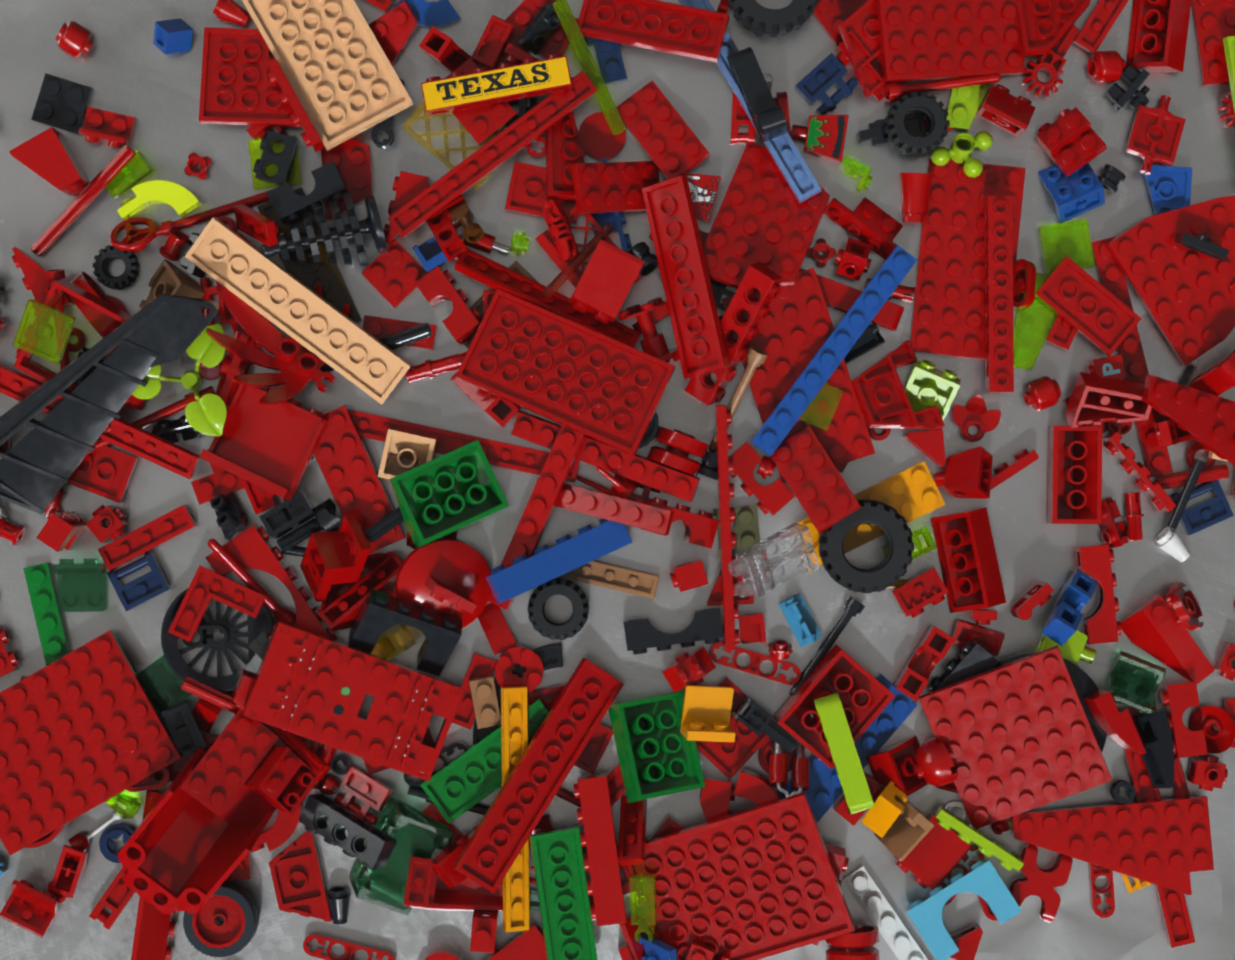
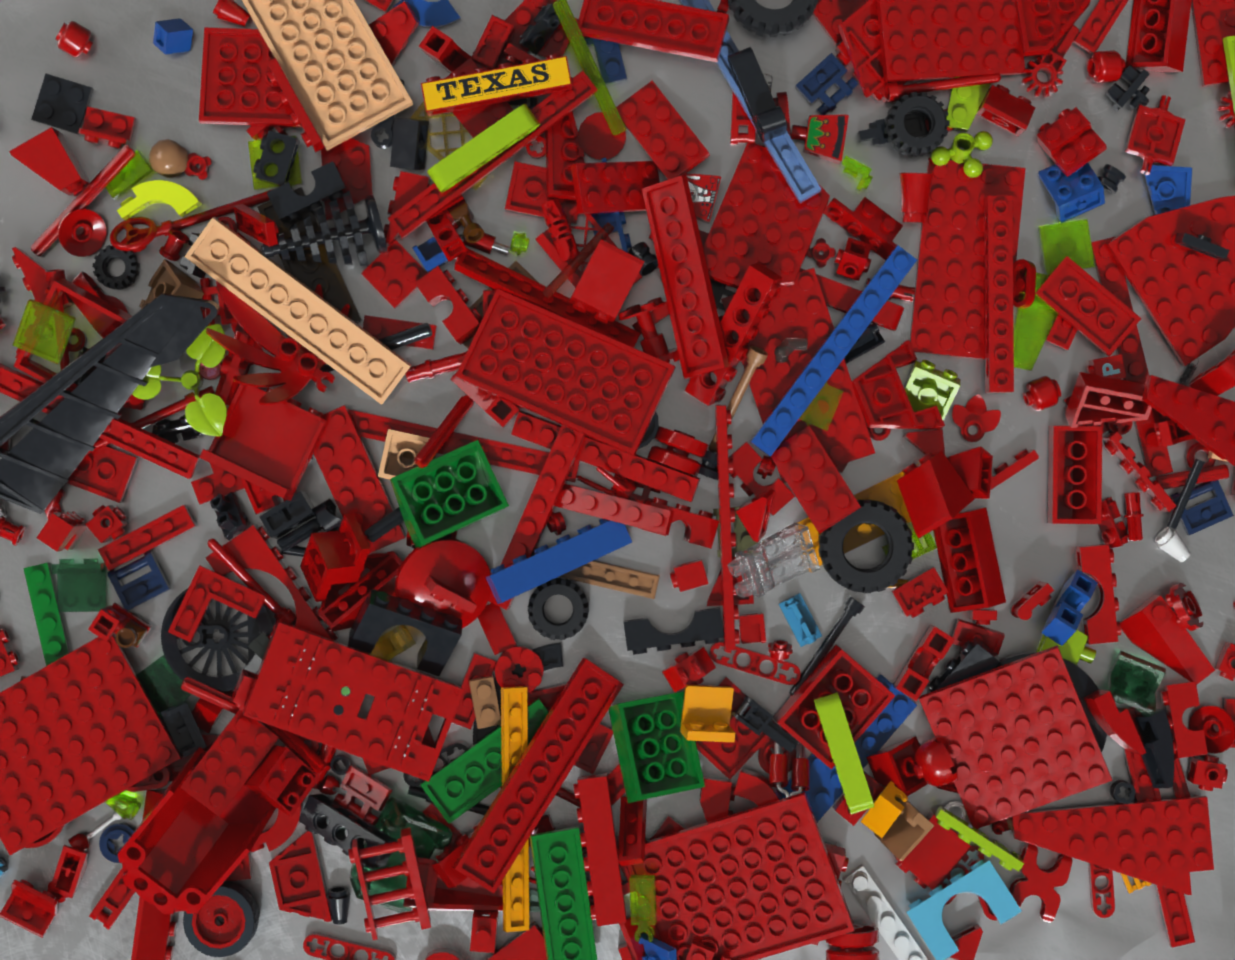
none -> red dish [58,209,107,257]
none -> red hips [88,603,151,648]
none -> medium nougat hair [149,139,188,178]
none -> red fence [348,827,431,940]
none -> black hinge [390,118,429,170]
none -> red axle [414,395,474,468]
none -> lime beam [427,104,540,193]
none -> red plate [547,512,566,536]
none -> red slope [735,489,775,542]
none -> clear smoke arm [774,338,808,363]
none -> red slope [897,450,975,538]

